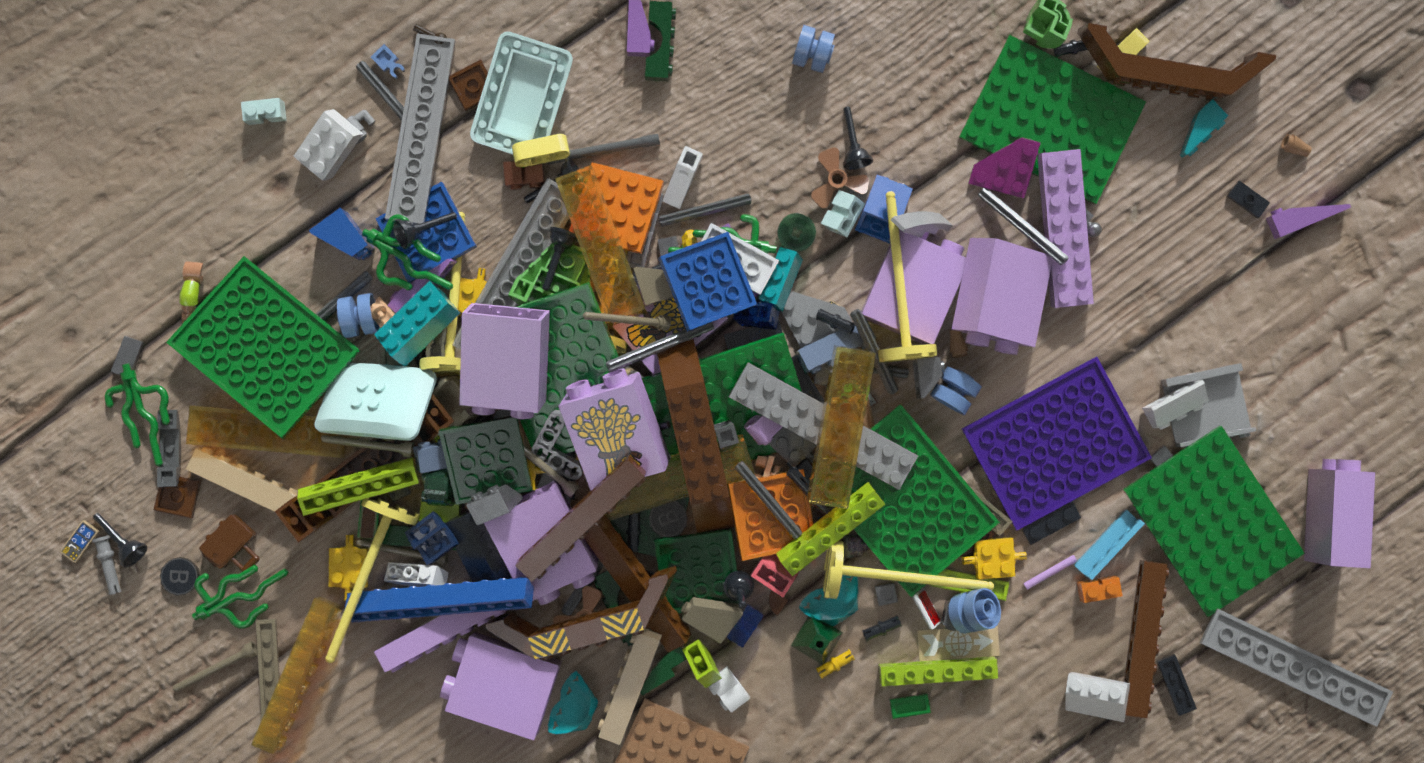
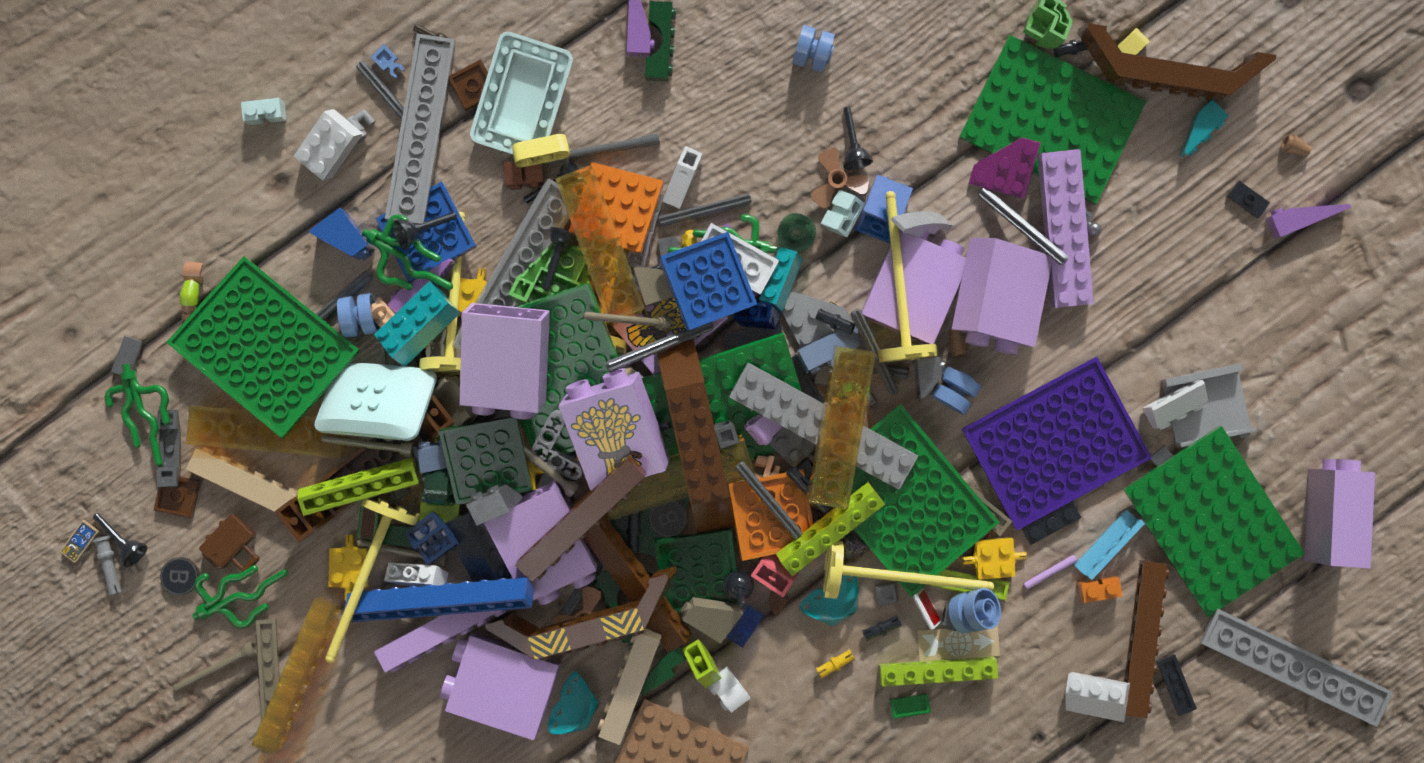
dark green slope [791,615,843,665] -> none

